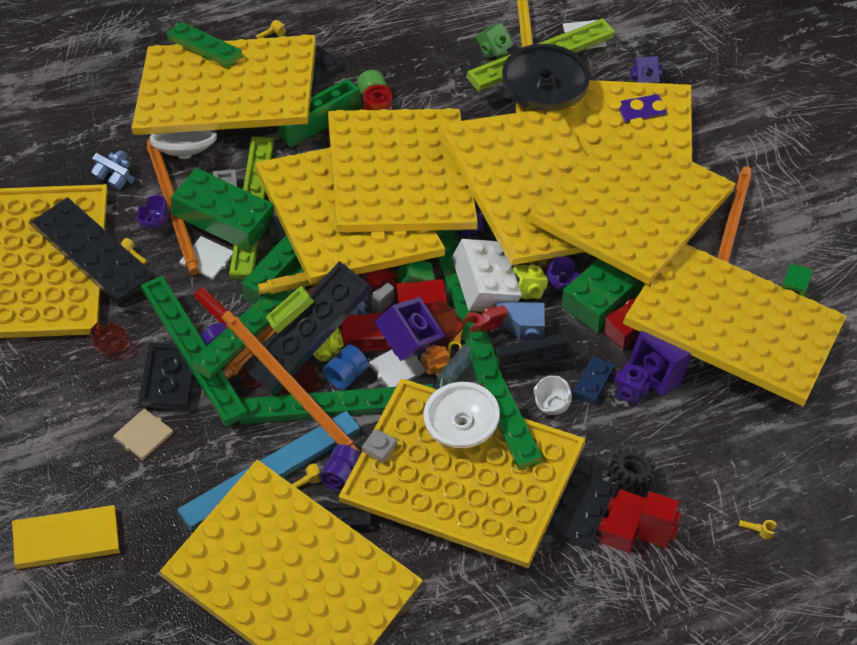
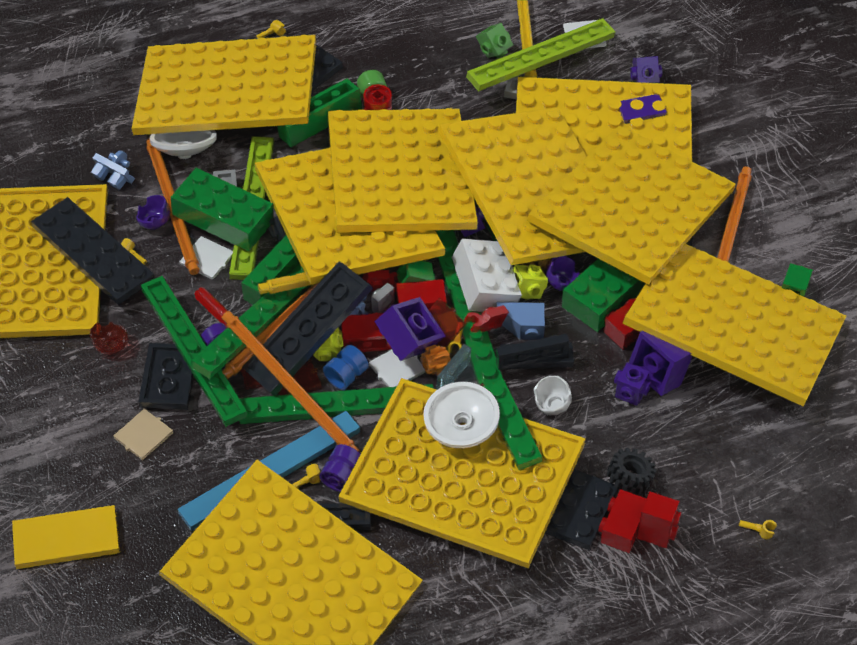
green plate [166,22,243,68] -> none
lime tile [266,286,314,333] -> none
light grey plate [362,429,397,463] -> none
black dish [502,44,590,111] -> none
dark blue plate [573,356,615,405] -> none

